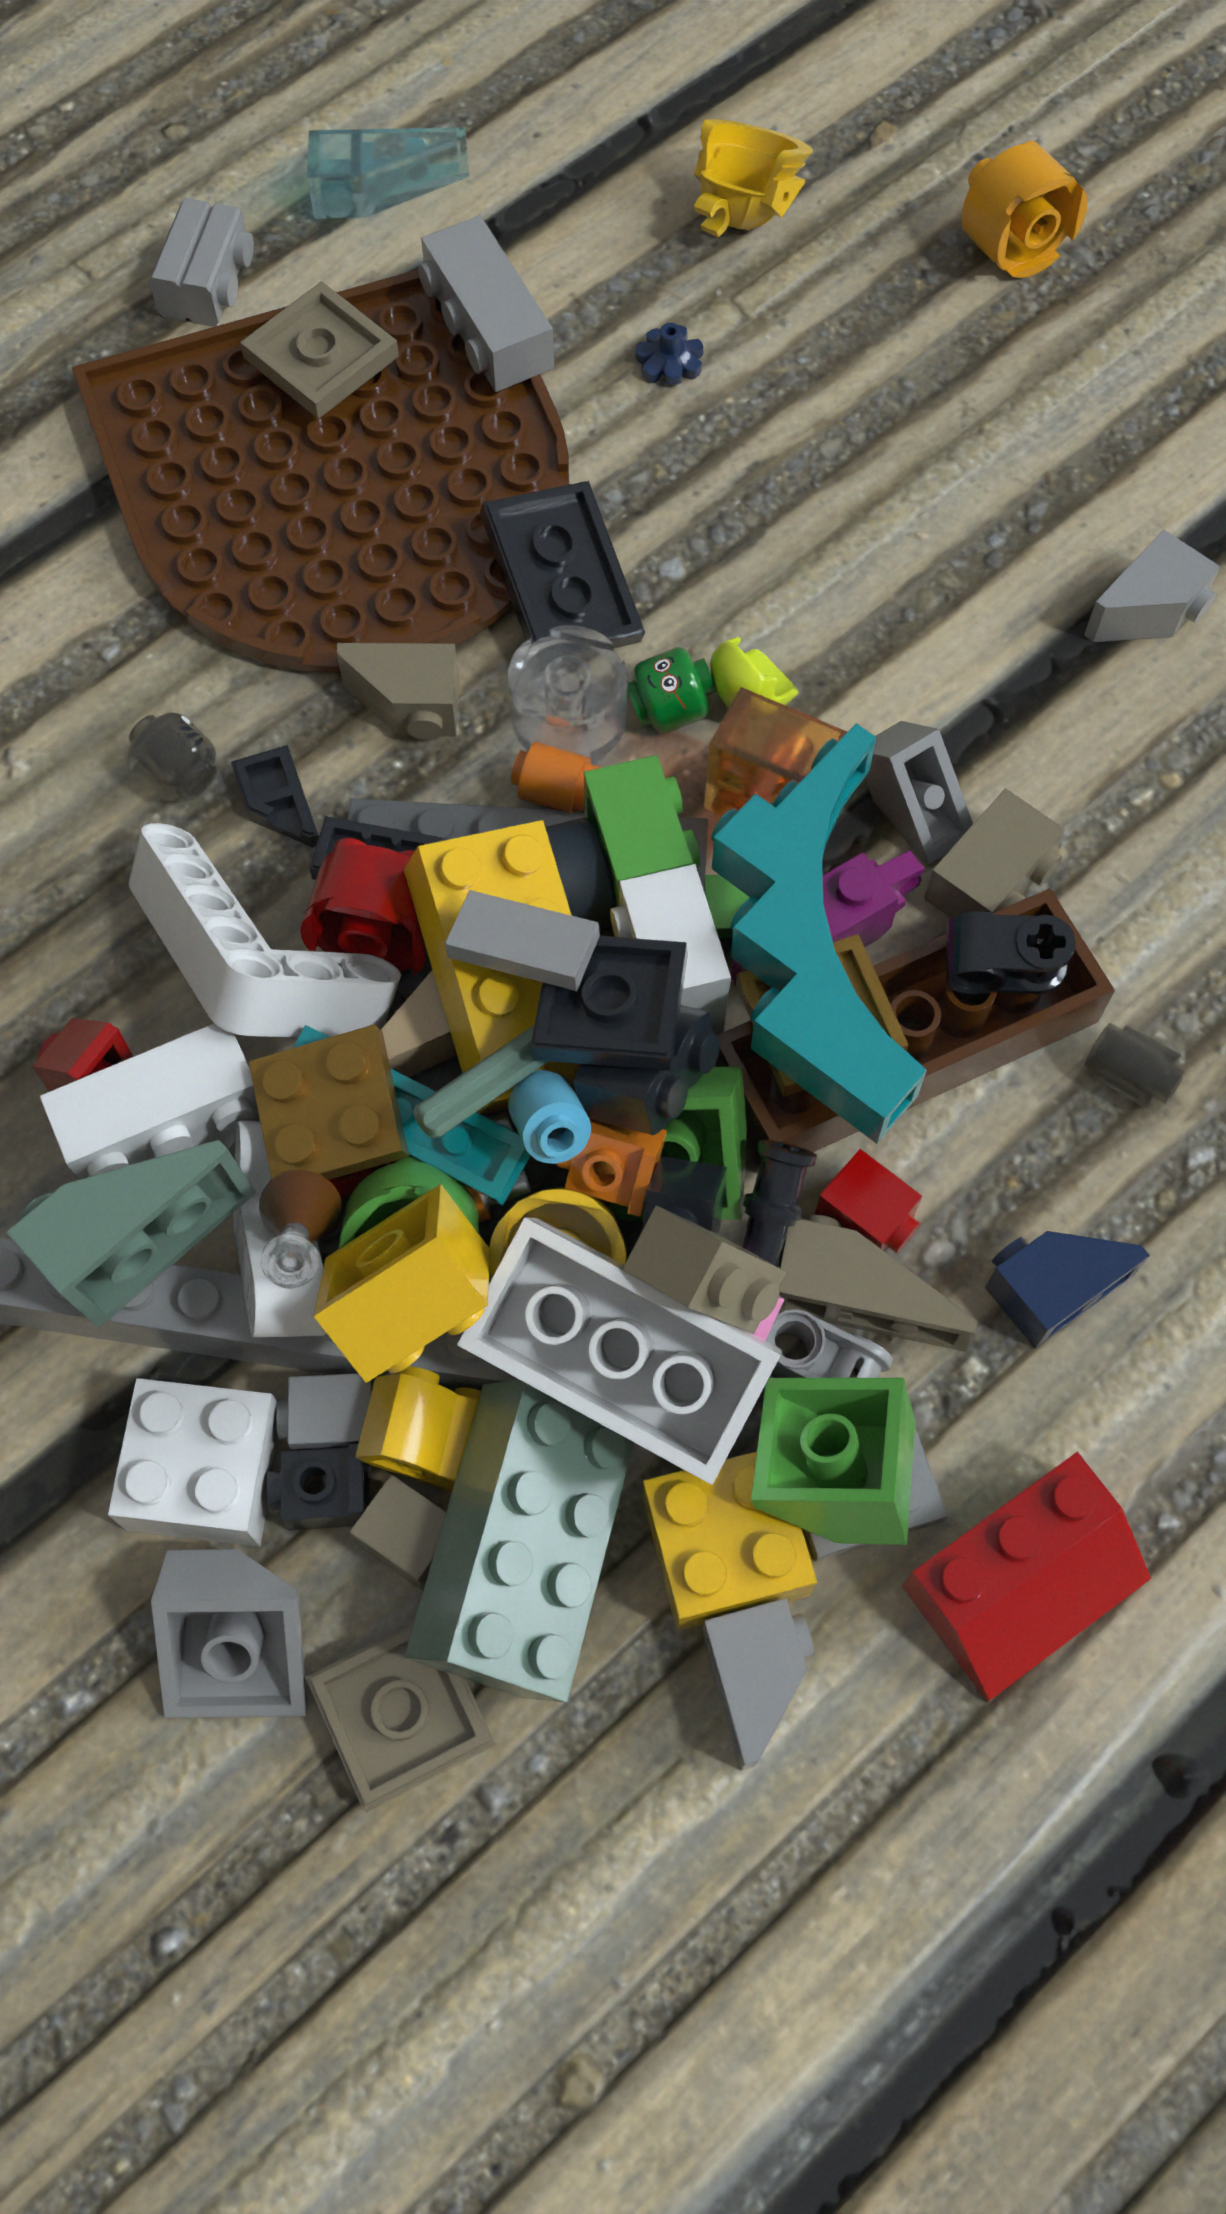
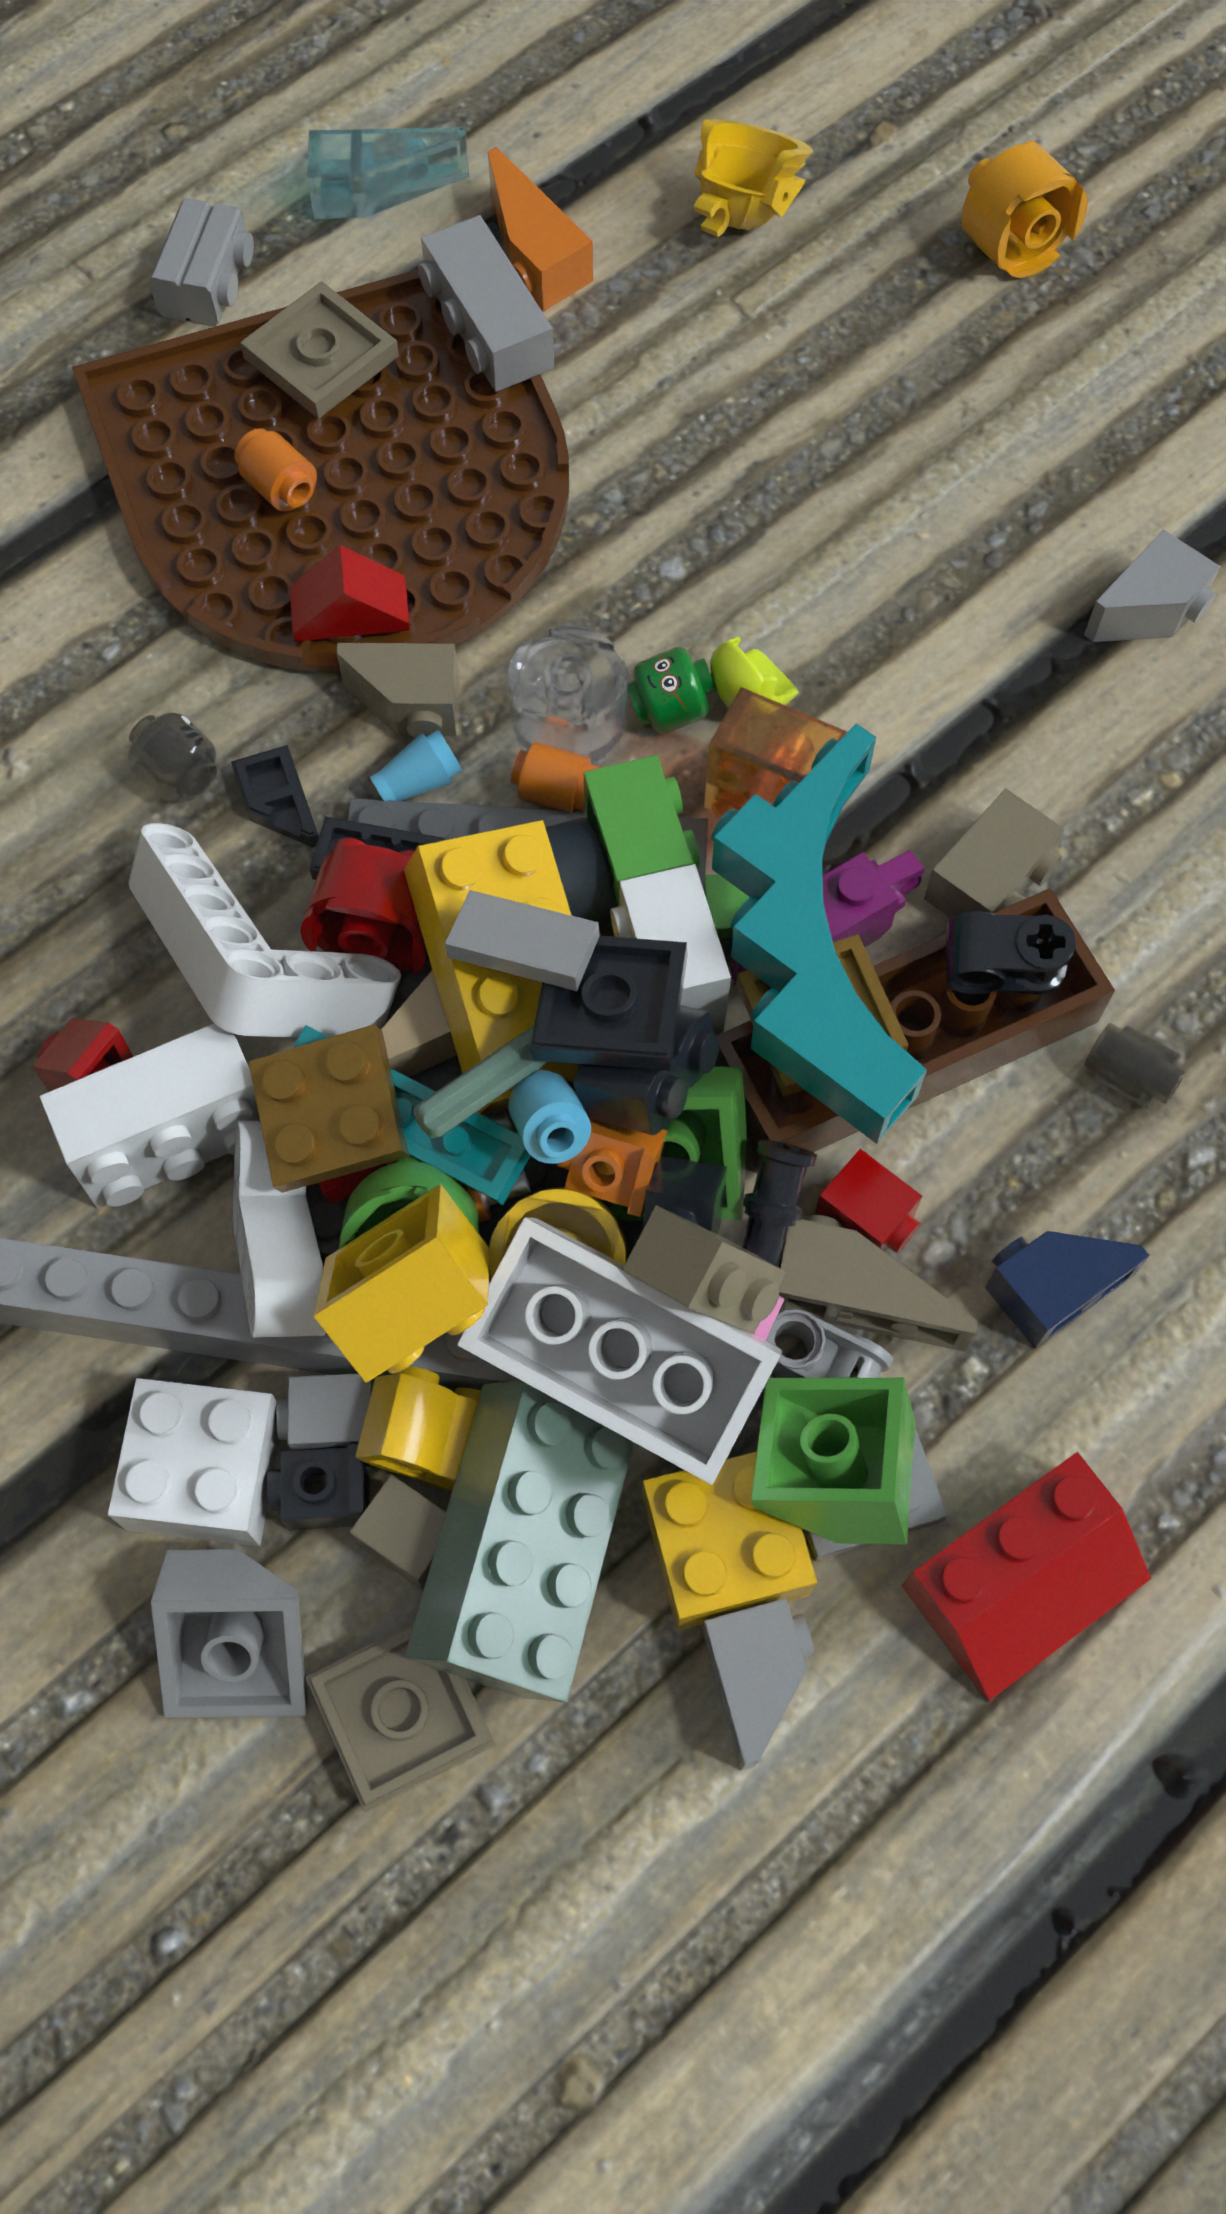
sand green slope [7,1140,257,1328] -> none
reddish brown piece [259,1170,342,1289] -> none
black tile [480,481,645,667] -> none
dark blue plant [635,323,704,385] -> none
light grey slope [865,721,973,864] -> none
none -> orange brick [235,428,317,511]
none -> red slope [290,545,410,642]
none -> medium azure cone [370,730,462,802]
none -> orange slope [488,147,593,312]

